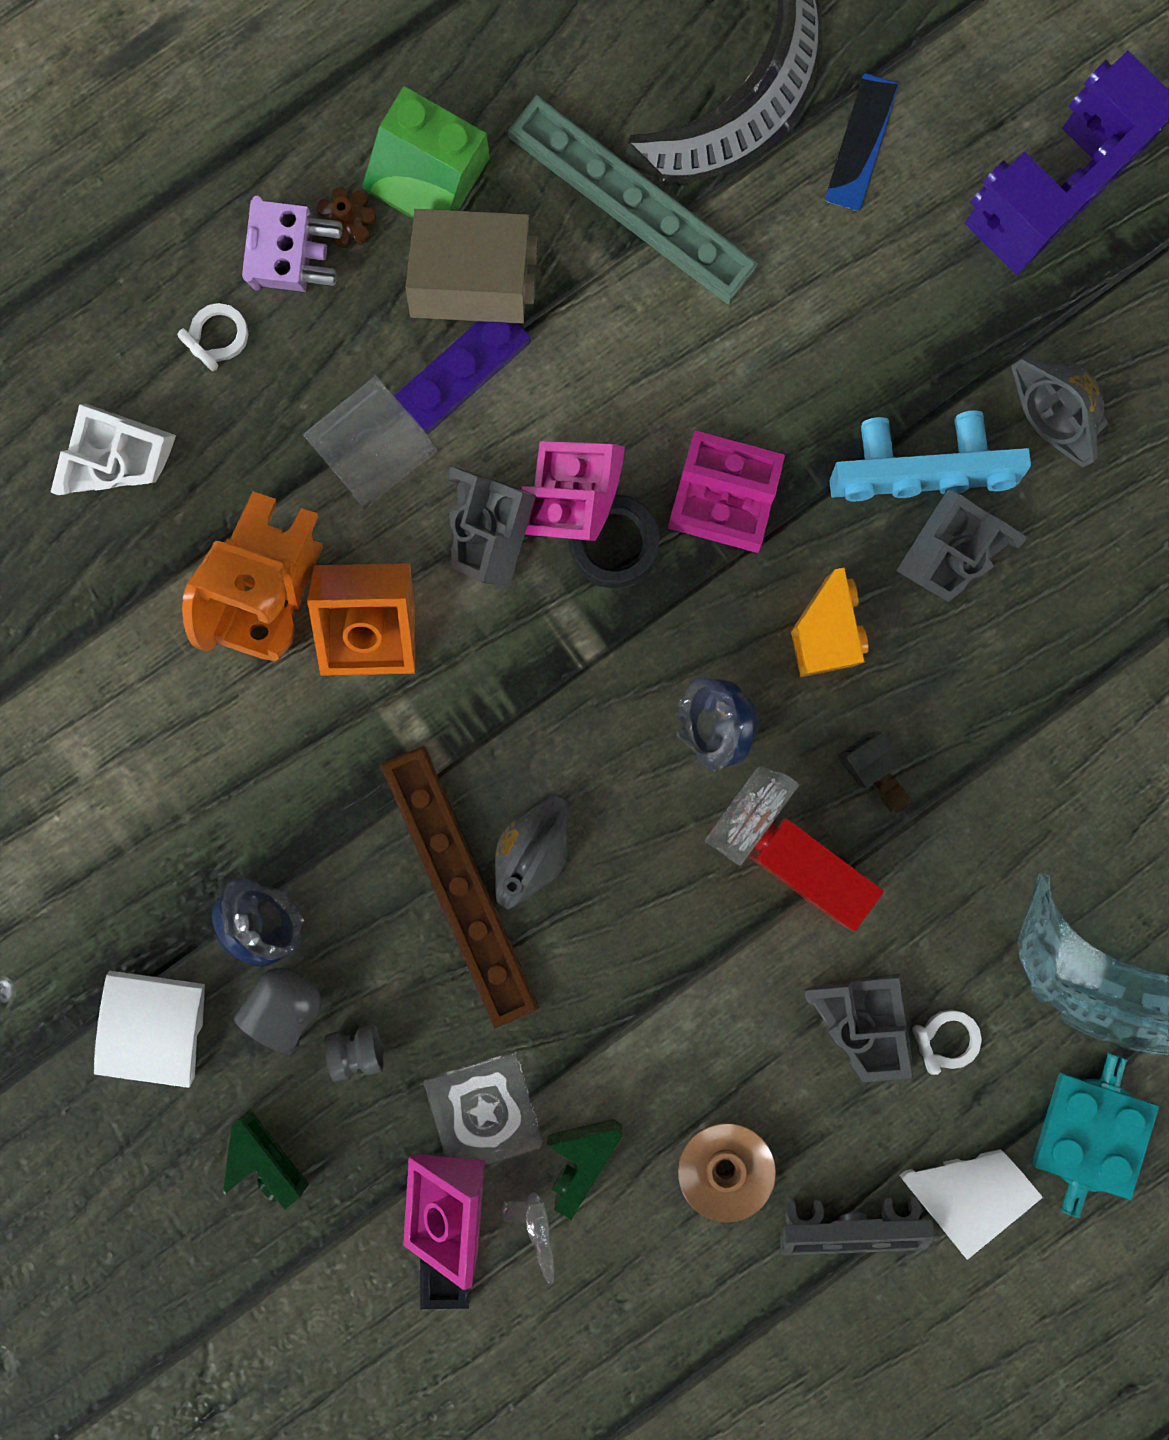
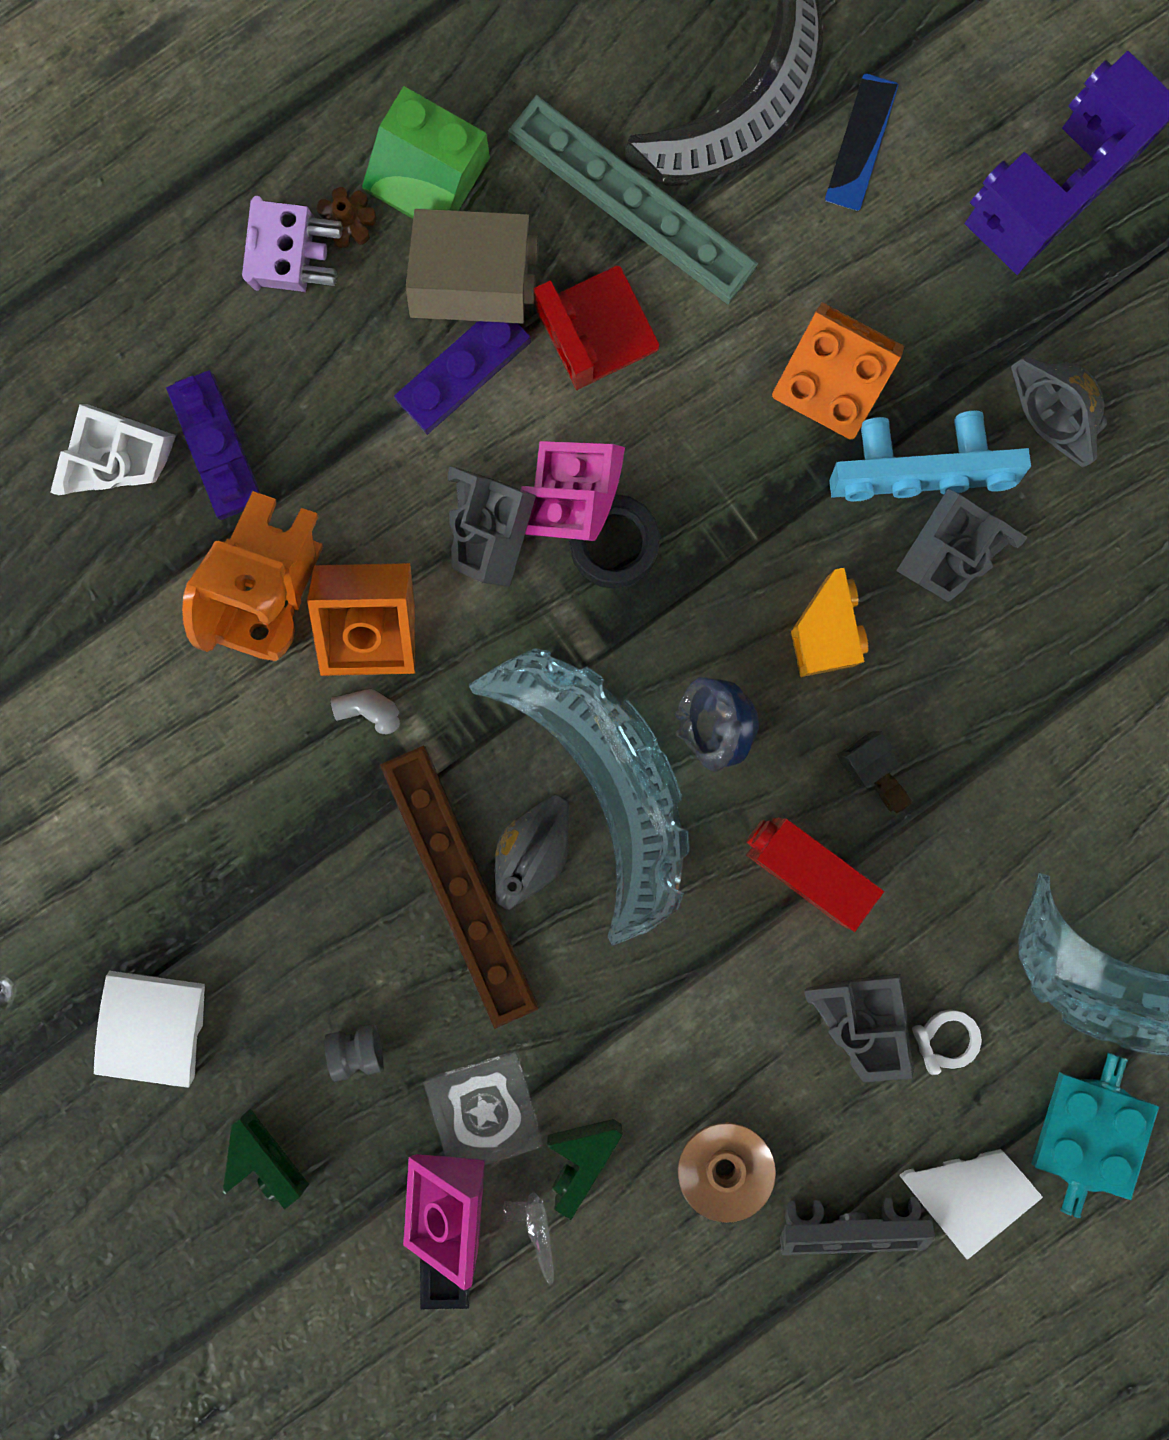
white piece [177,303,249,372] -> none
clear hair [212,879,304,967] -> none
dark grey helmet [234,967,321,1057] -> none
clear tile [303,375,437,509] -> none
dark pink slope [668,430,785,553] -> none
clear tile [705,766,800,866] -> none
none -> dark purple plate [166,370,261,520]
none -> light grey arm [331,689,400,735]
none -> clear light blue windscreen [469,648,689,946]
none -> red bracket [533,266,659,391]
none -> orange bracket [772,302,905,440]

